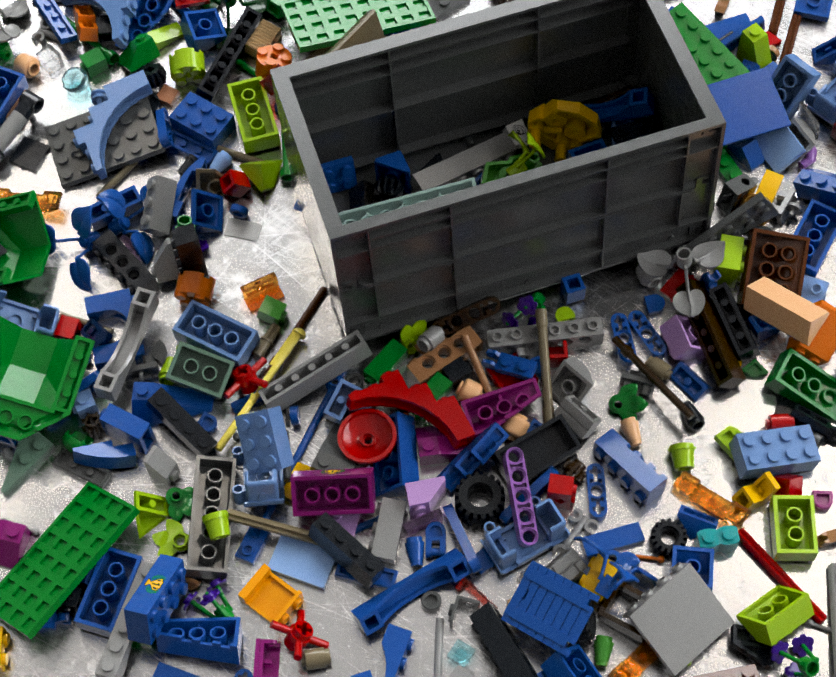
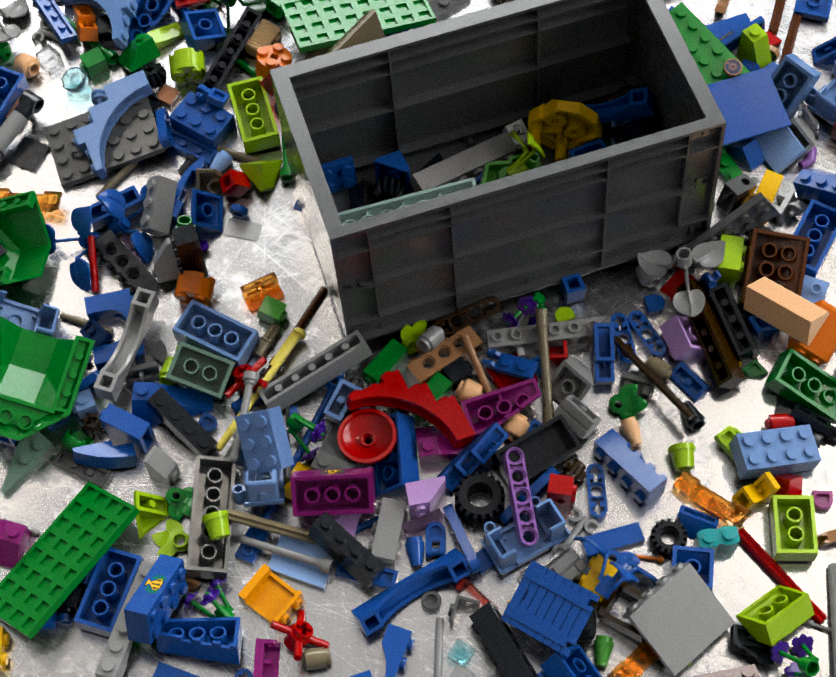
red panel [54,315,83,339] -> none
none -> red bar [87,236,99,292]
none -> blue plate [195,84,230,109]
none -> light grey piece [231,371,259,462]
none -> light grey piece [239,536,334,575]
none -> green plant [286,412,326,462]
none -> blue slope [592,323,615,385]
none -> tile [723,58,742,78]

